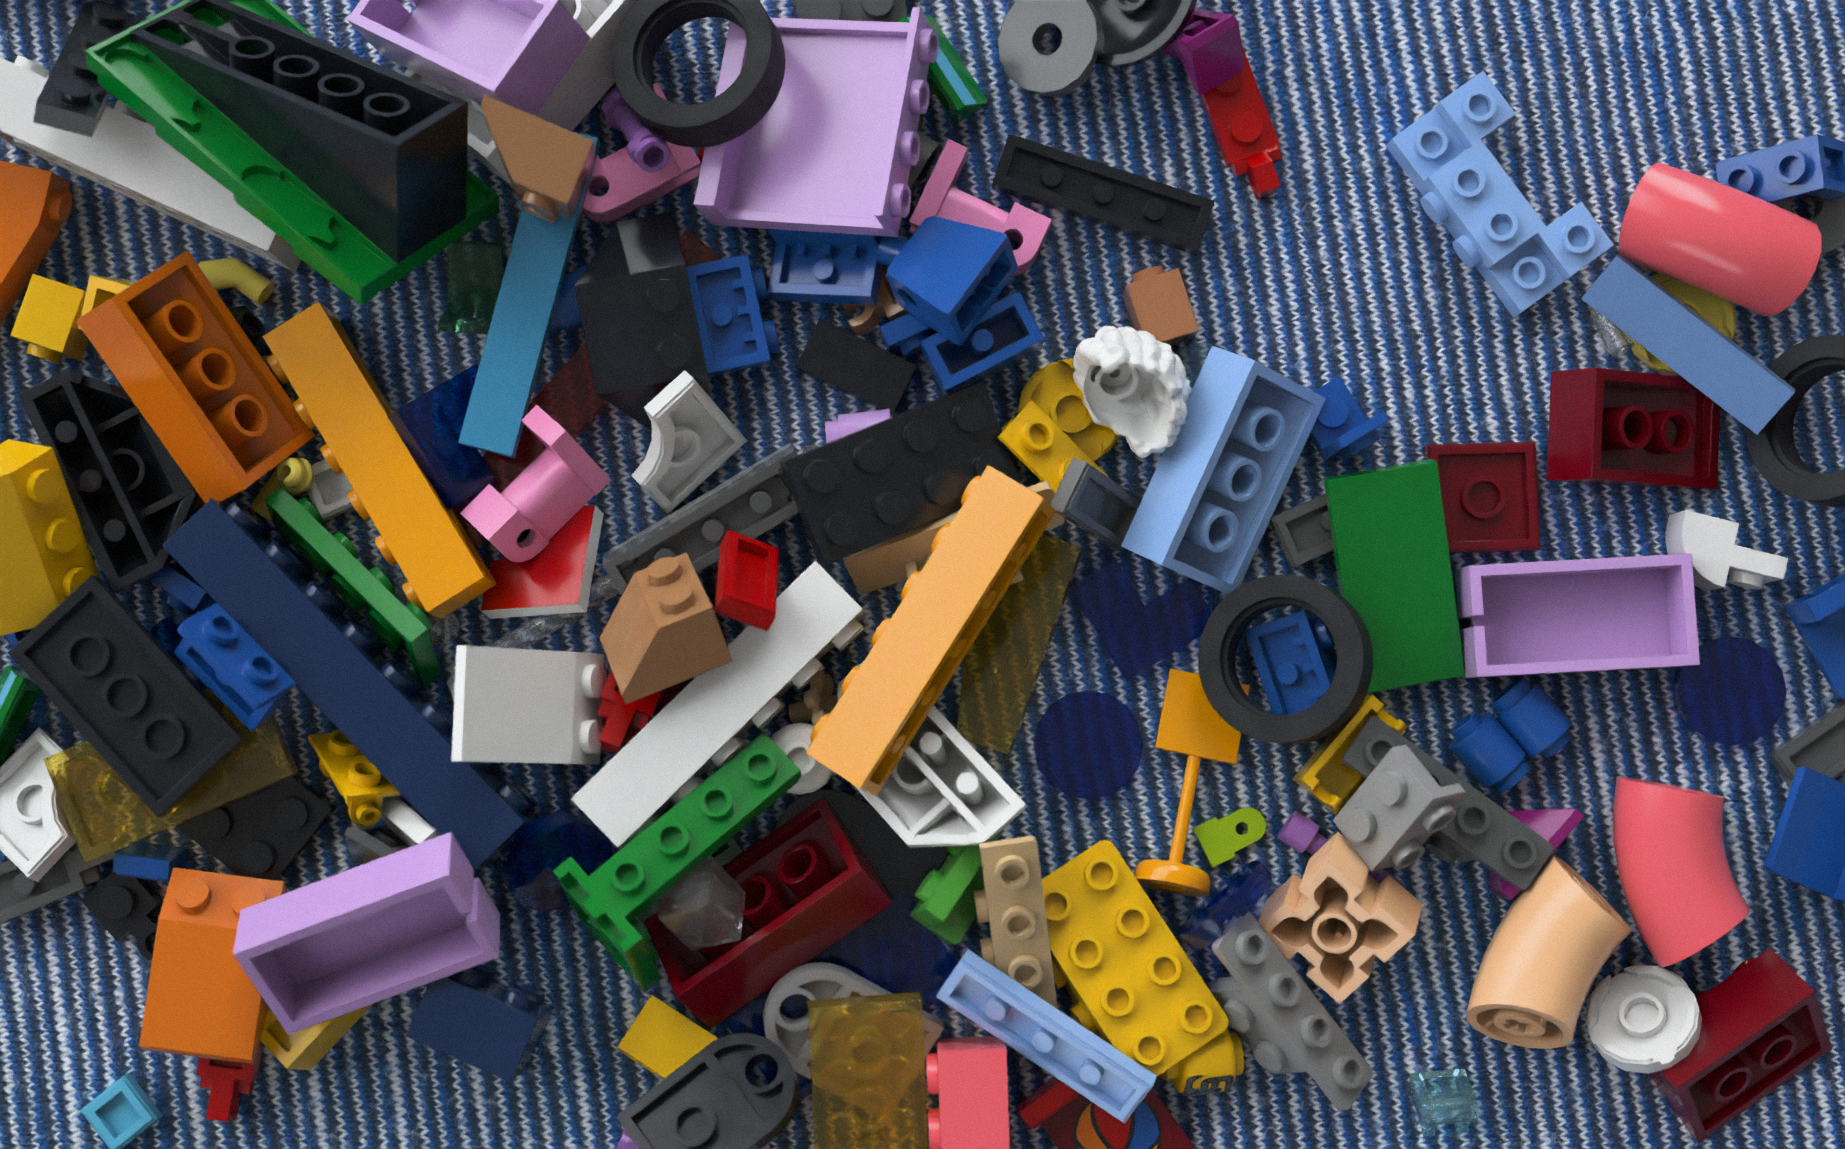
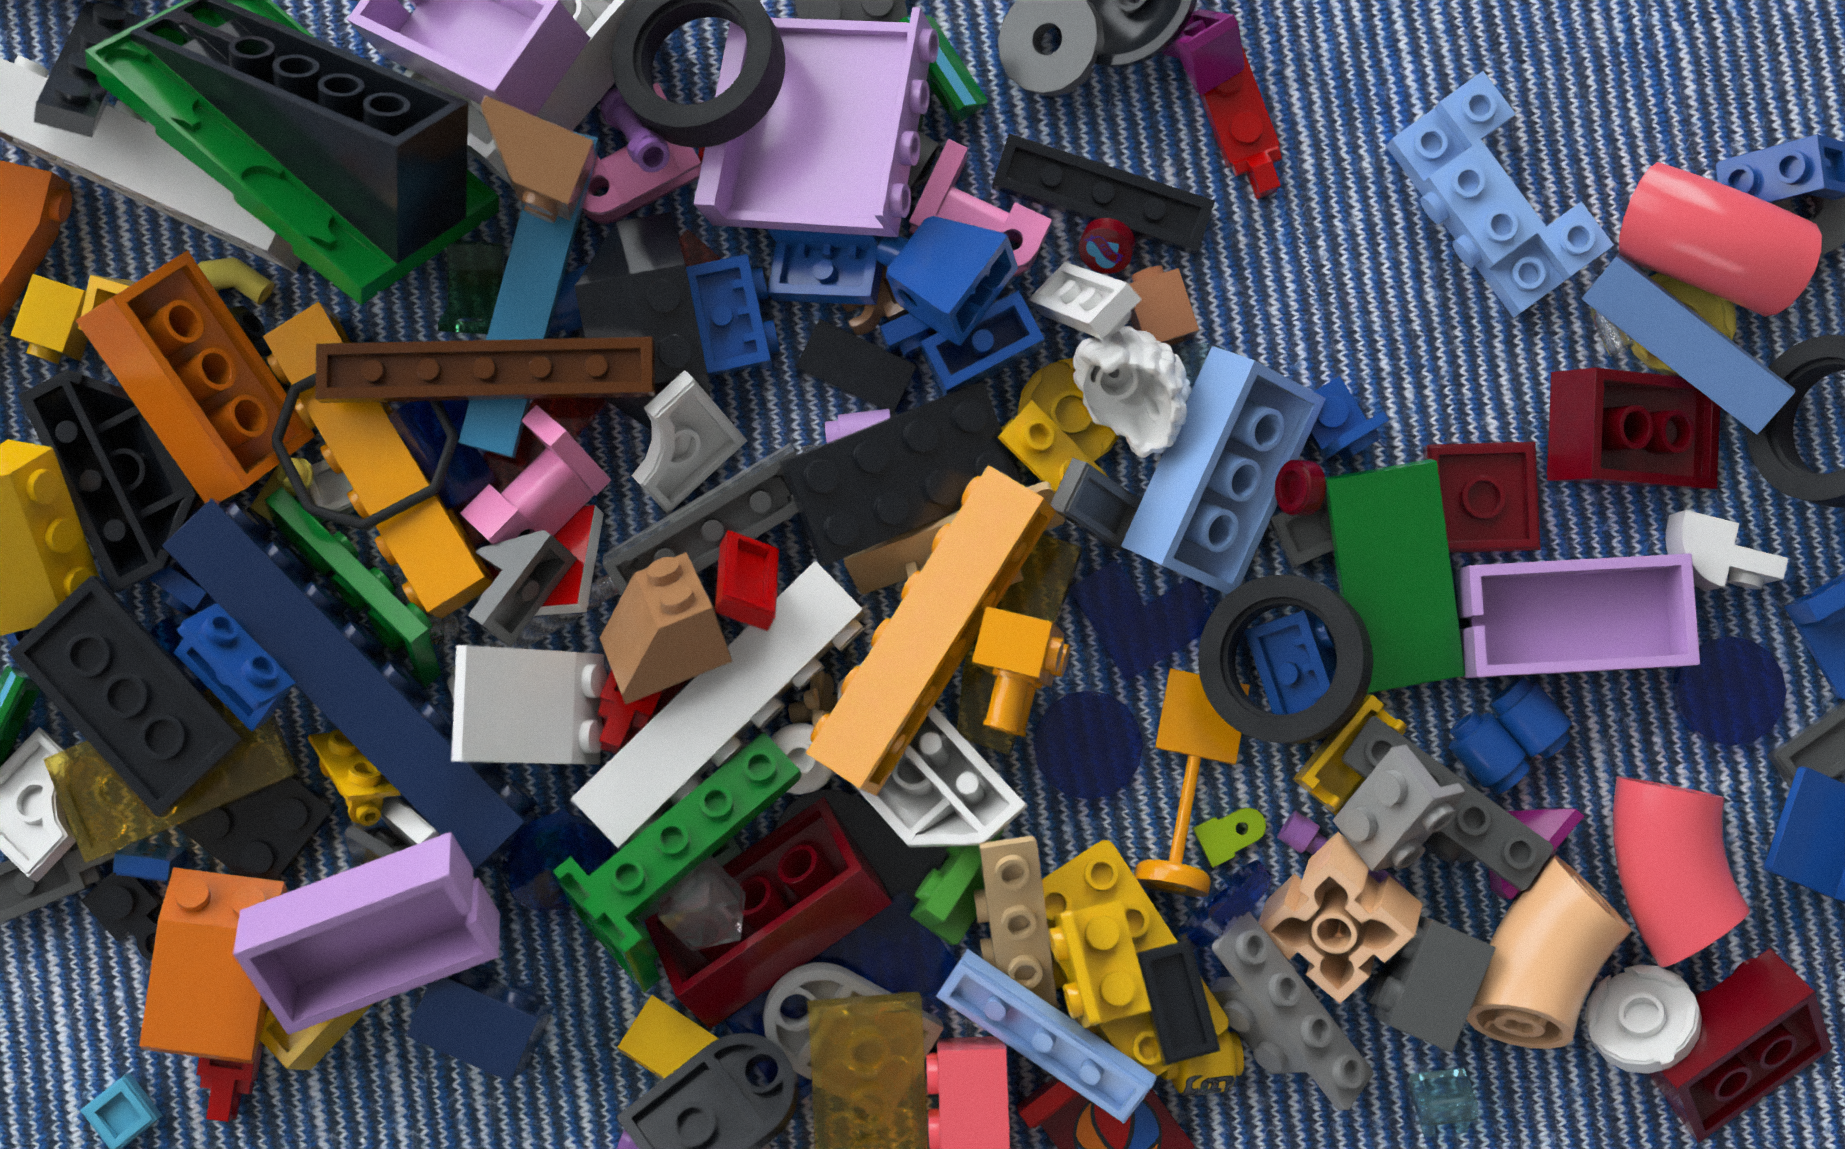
none -> black piece [271,373,458,530]
none -> reddish brown plate [315,337,655,403]
none -> dark grey slope [468,530,577,647]
none -> light orange brick [972,606,1070,737]
none -> white plate [1028,262,1141,339]
none -> yellow bracket [1048,899,1151,1028]
none -> dark red tile [1078,218,1135,274]
none -> black tile [1136,939,1221,1066]
none -> dark red tile [1275,460,1326,516]
none -> dark grey brick [1367,916,1496,1053]

